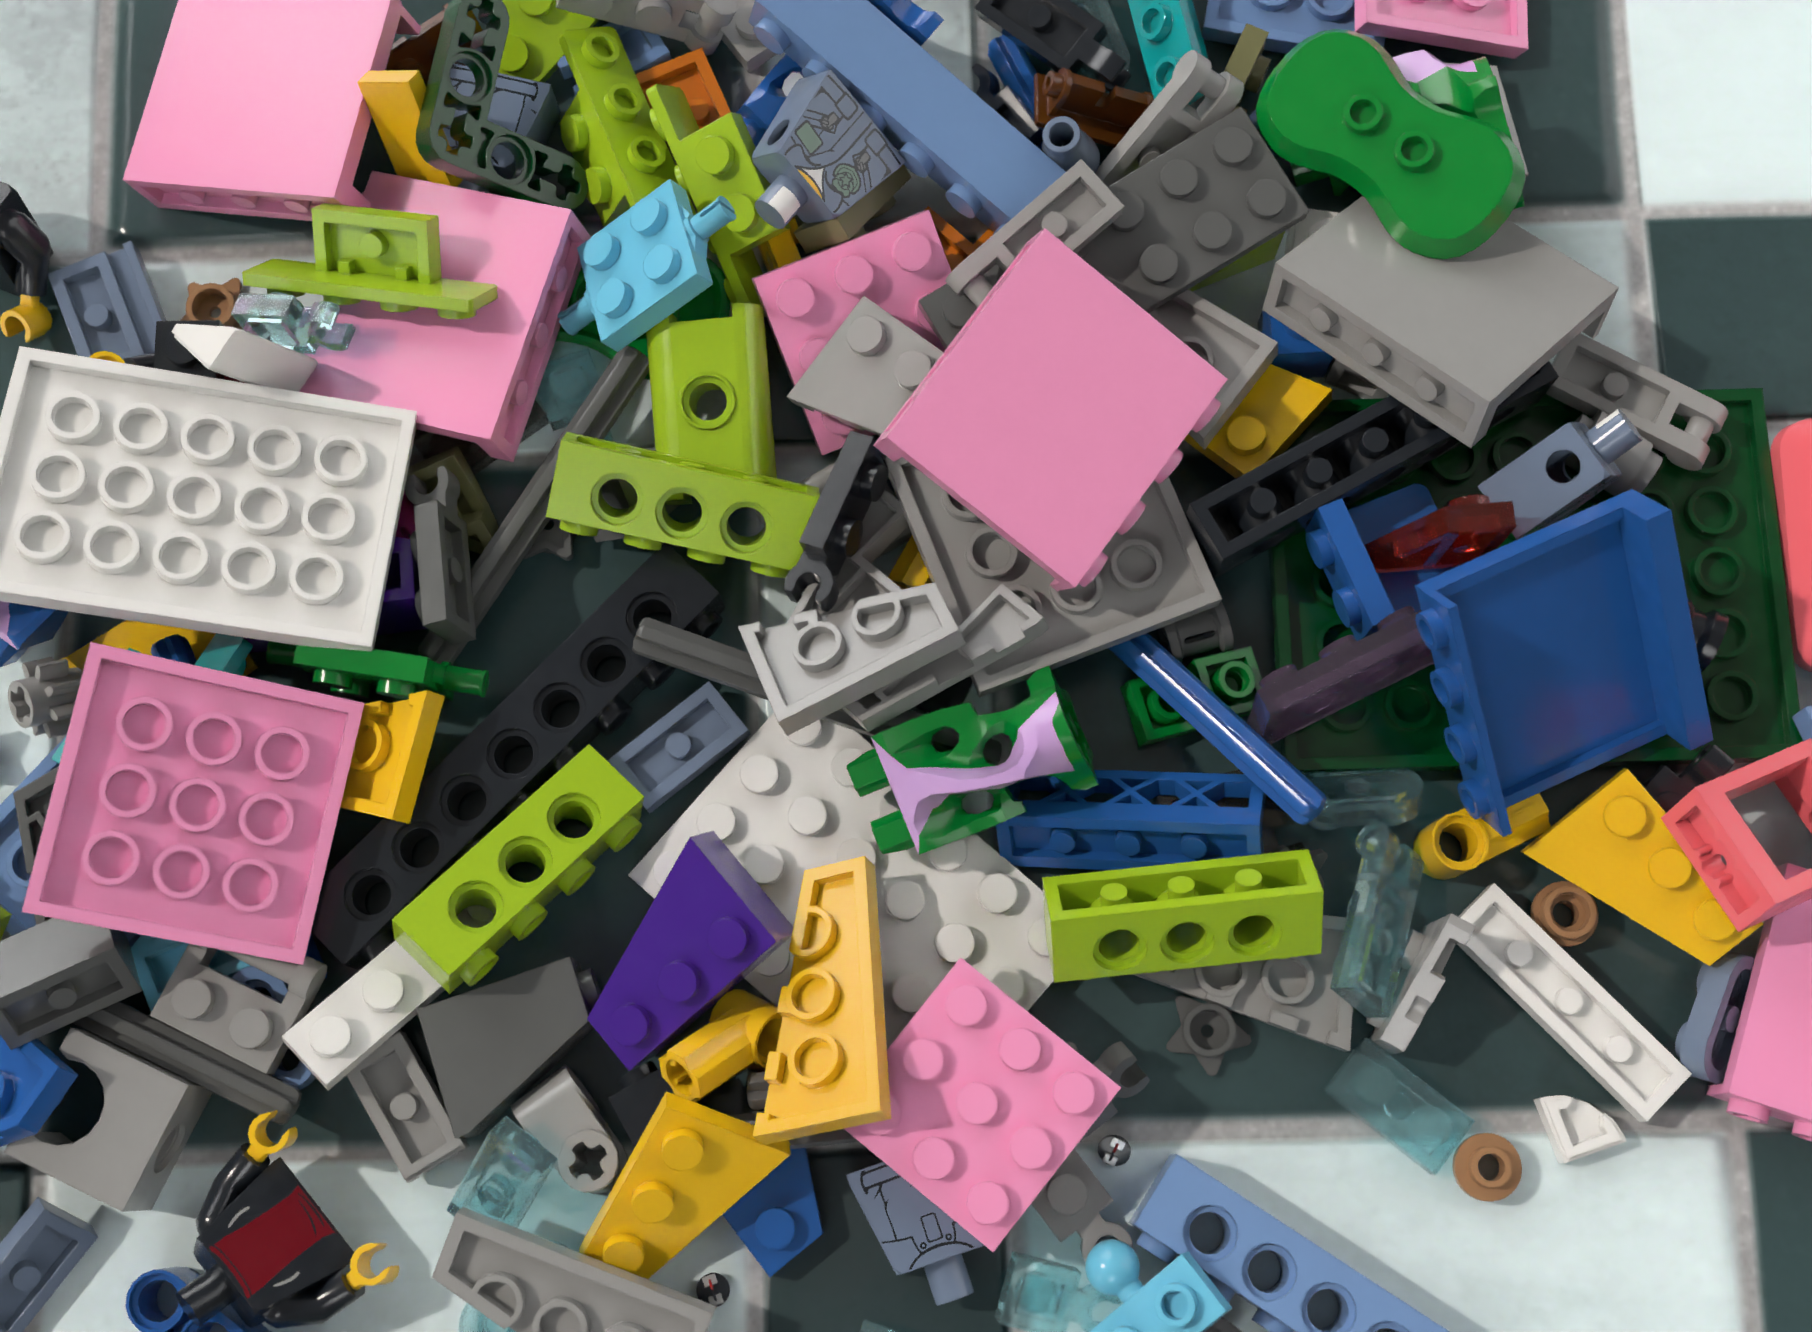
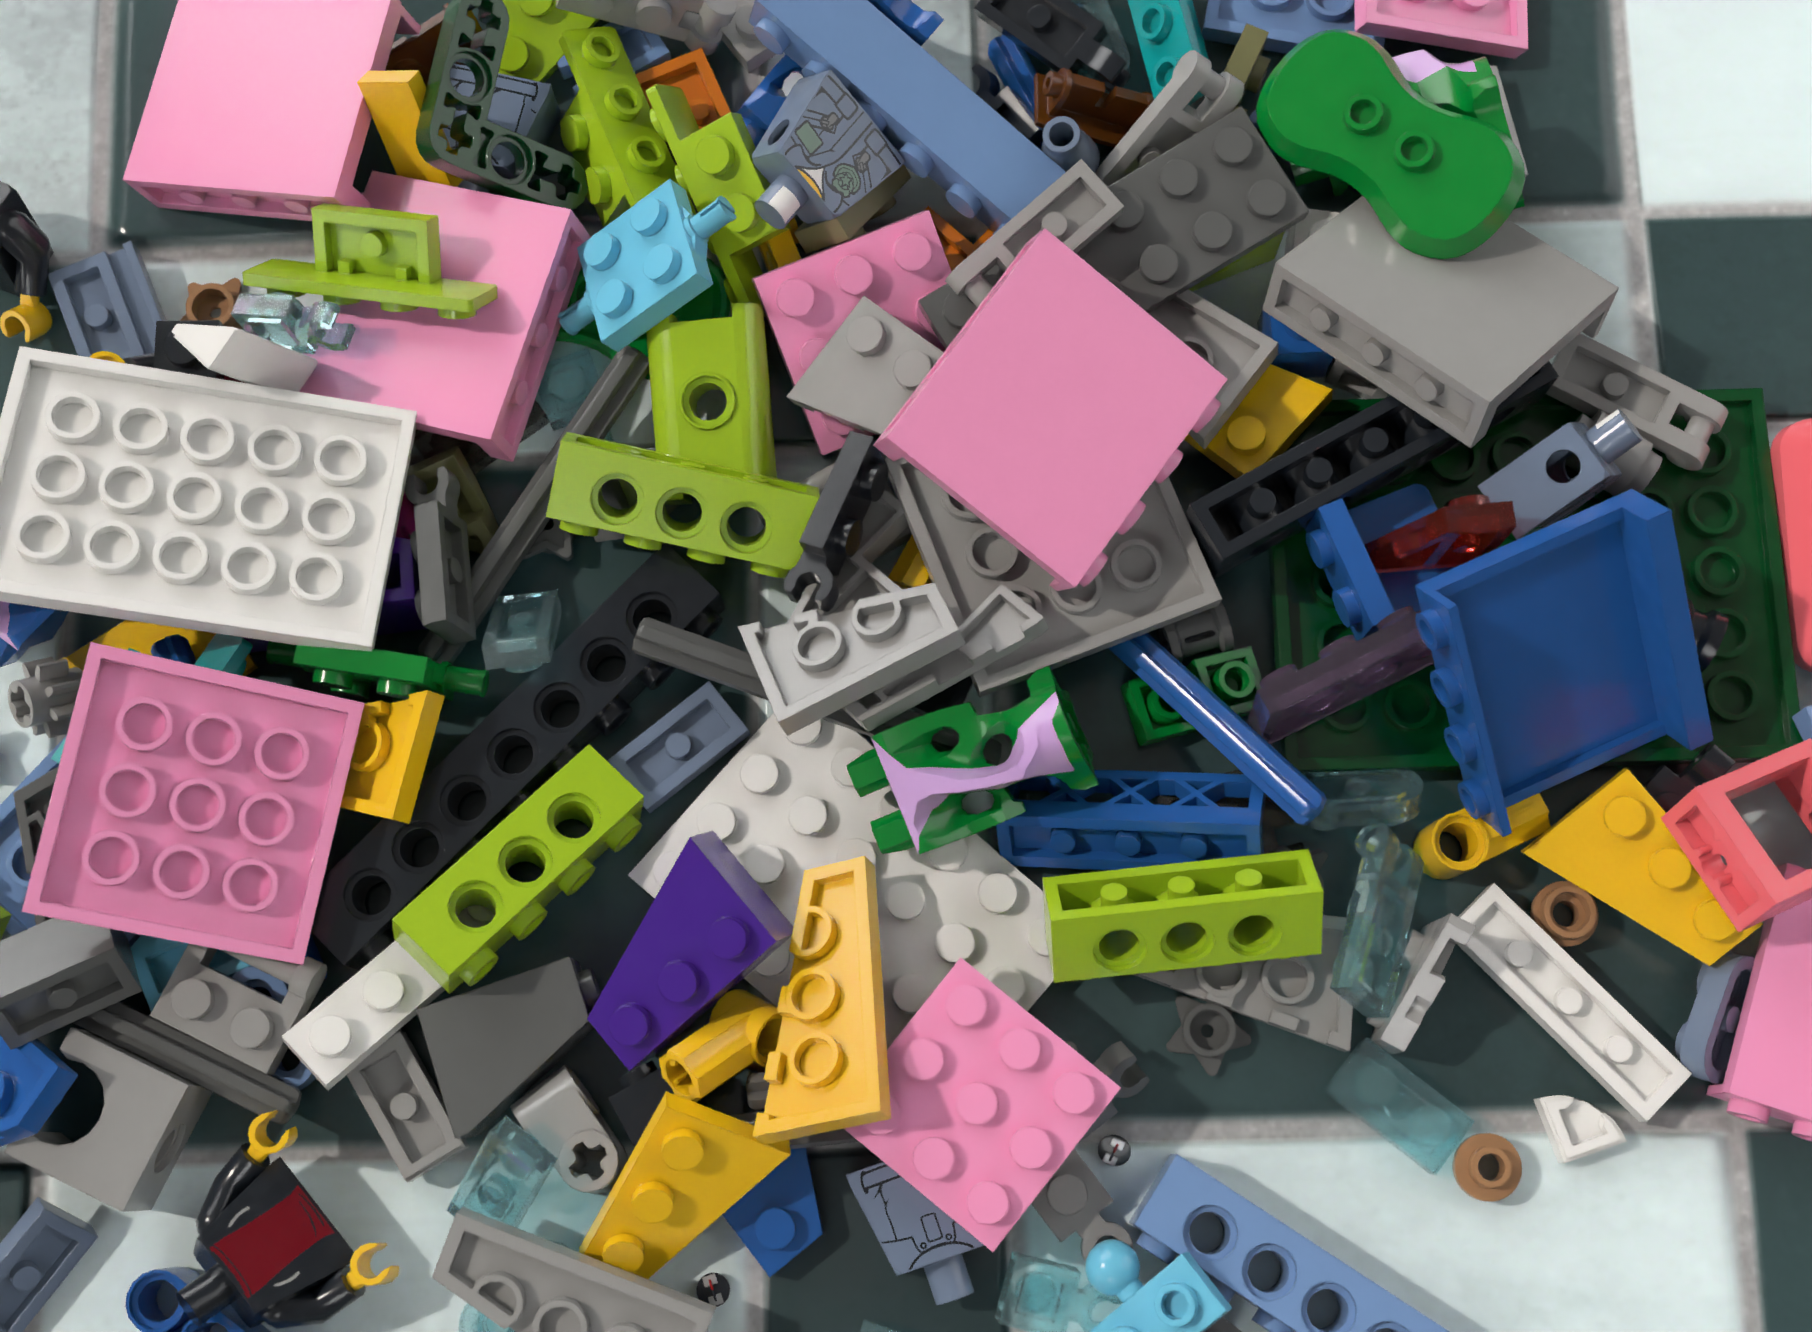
none -> clear light blue plate [481,590,562,673]

